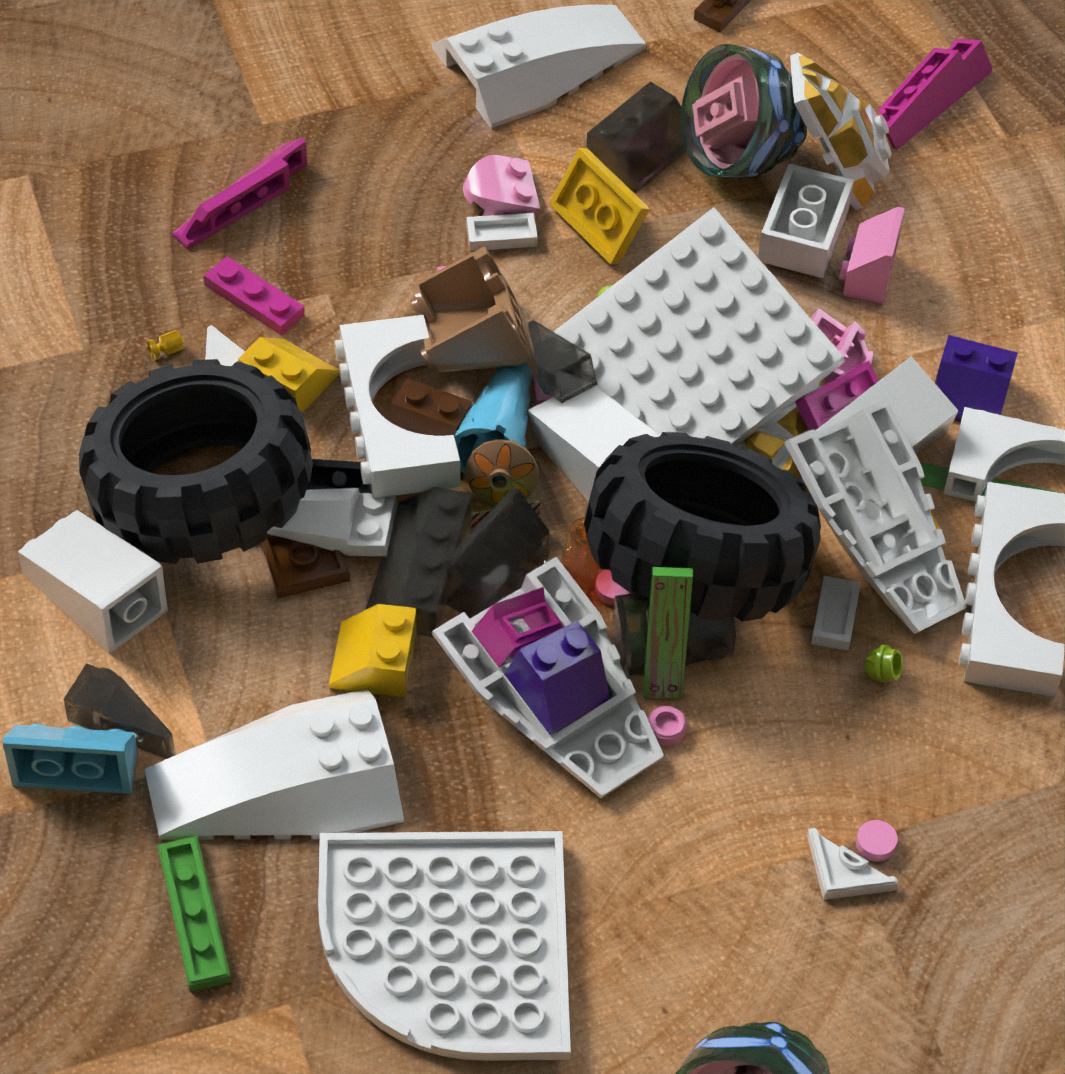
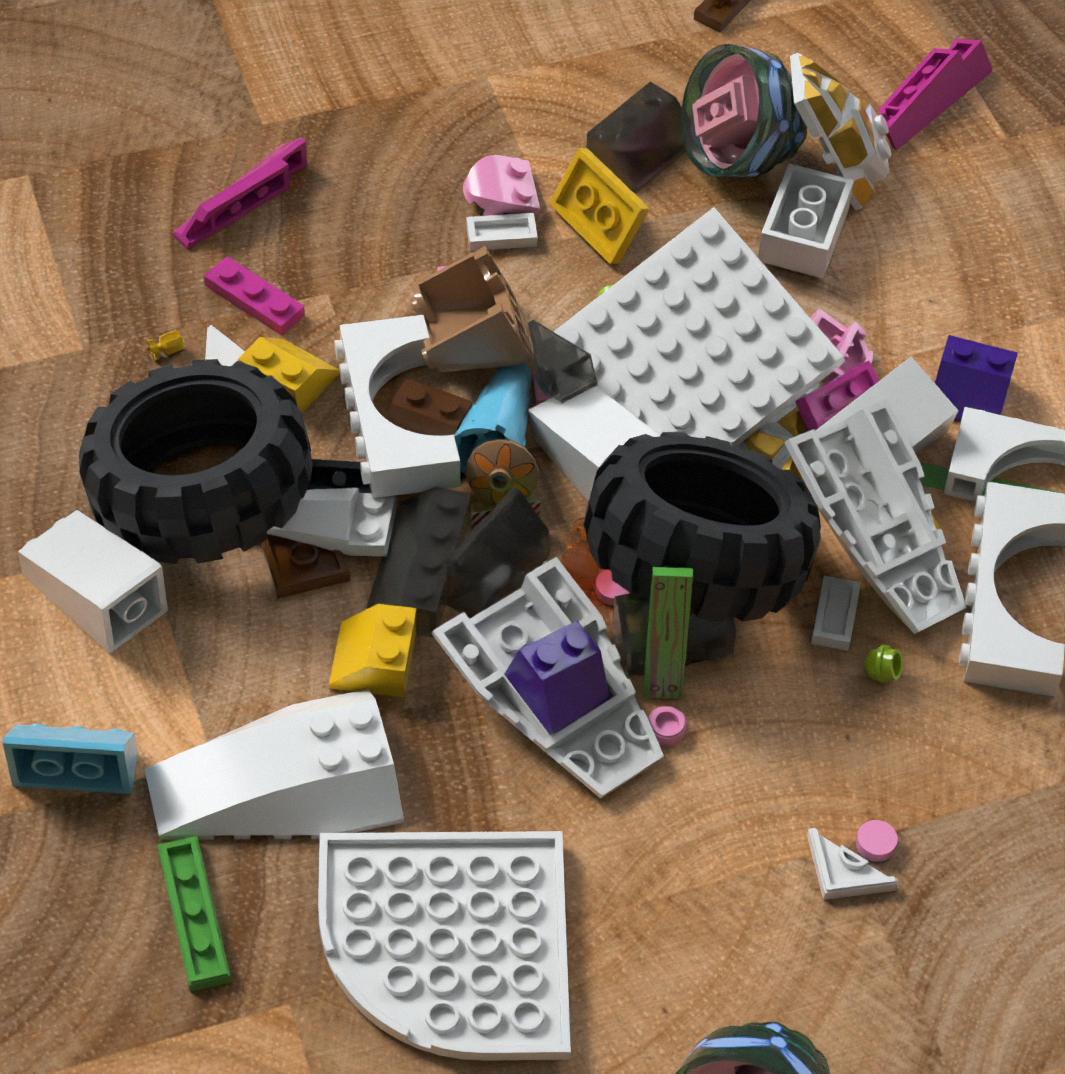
clear smoke slope [63,663,175,759] -> none
white wedge [432,5,646,129] -> none
dark pink window [472,587,564,667] -> none
bright pink slope [839,207,905,304] -> none

